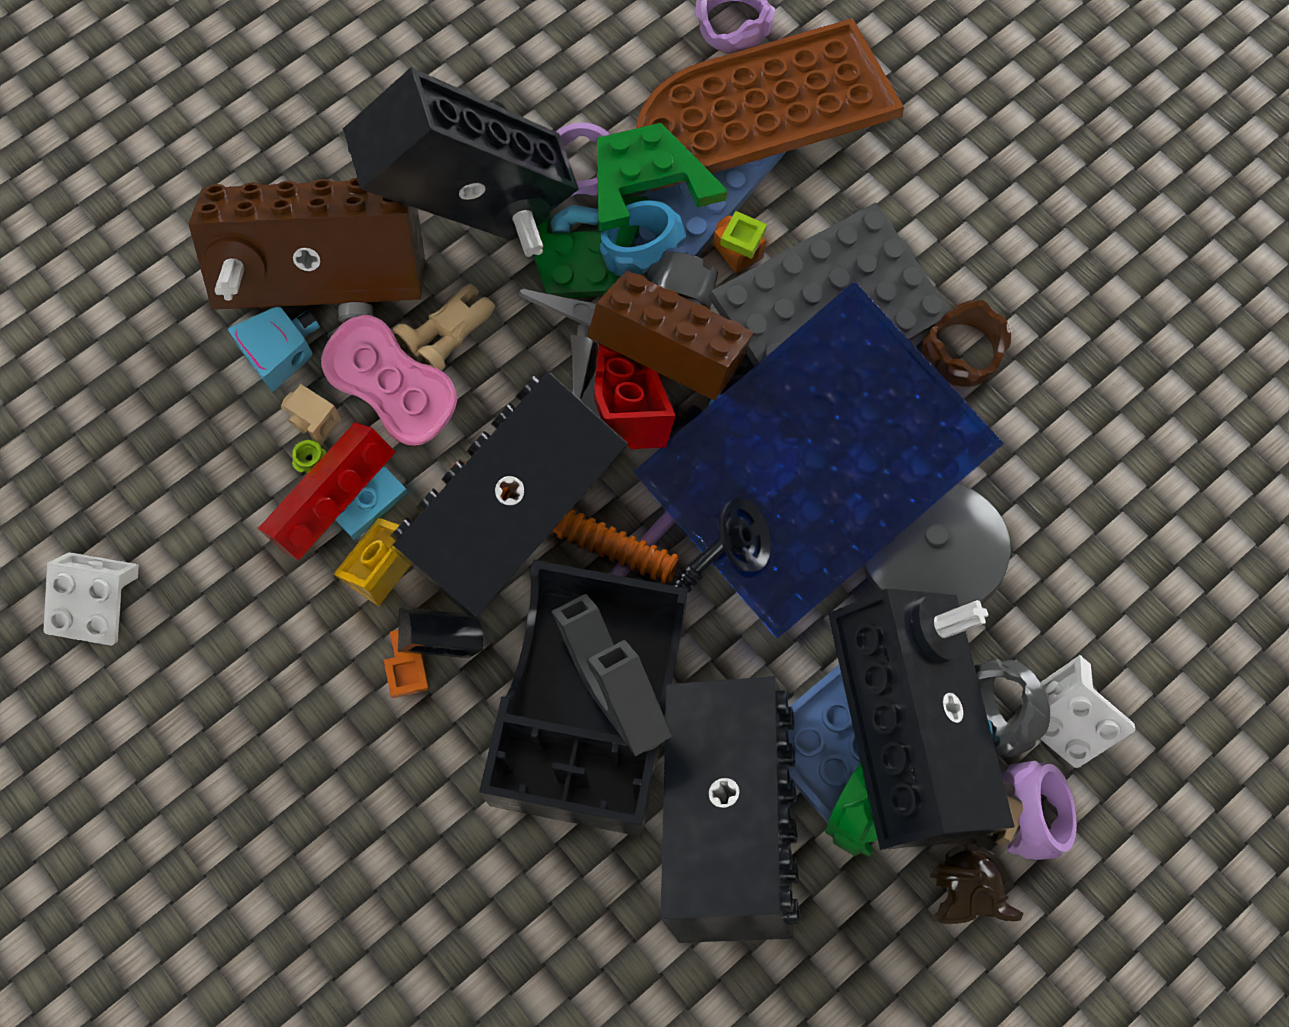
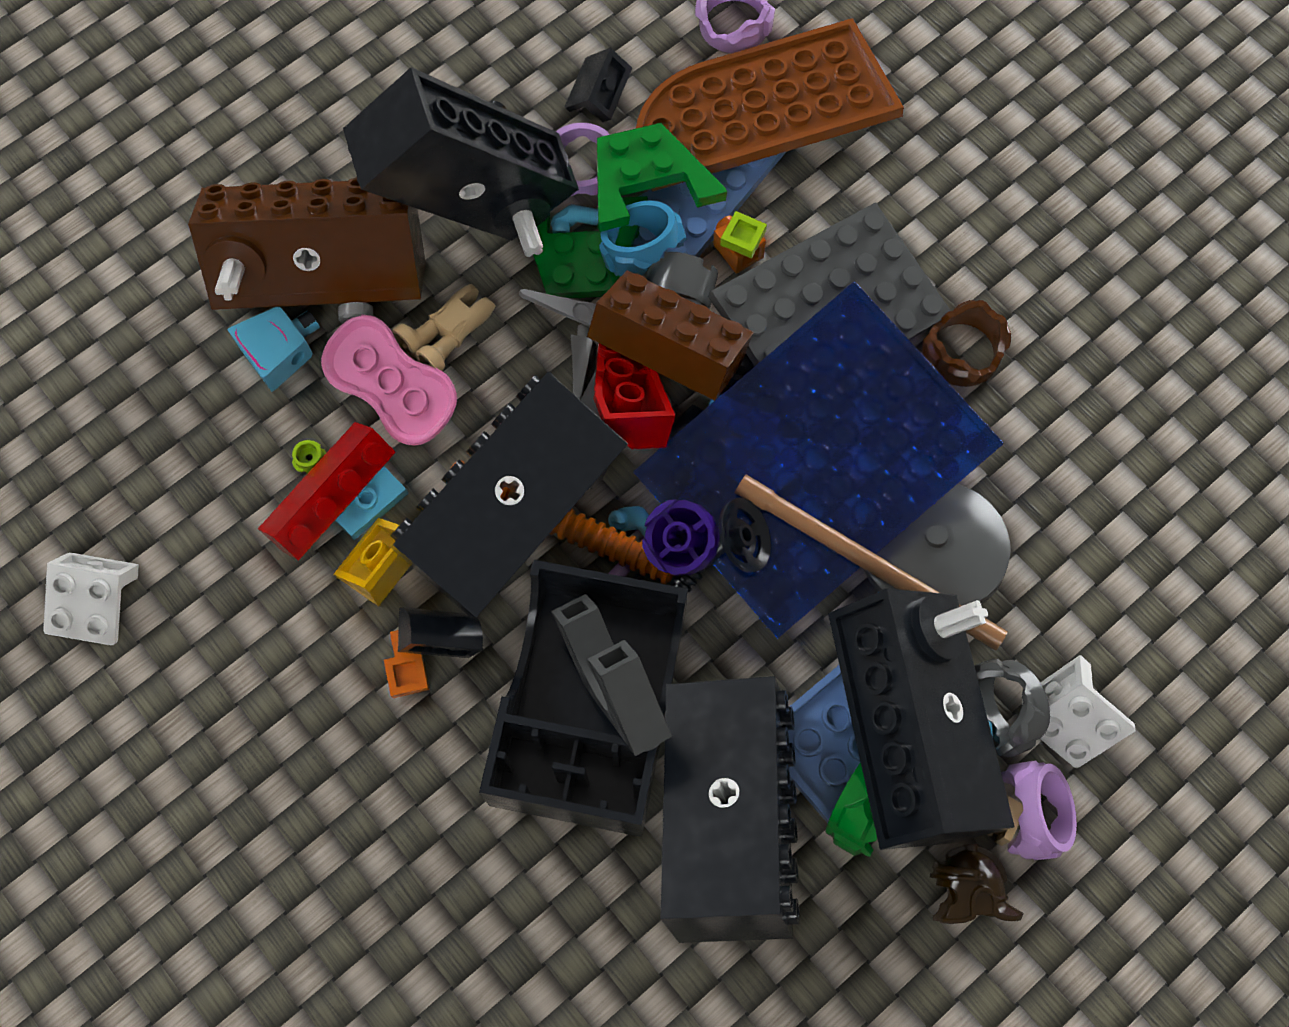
tan brick [281,384,342,445] -> none
none -> black panel [565,47,632,123]
none -> medium azure arm [608,506,649,537]
none -> dark purple cylinder [642,500,720,576]
none -> medium nougat piece [735,474,1008,651]

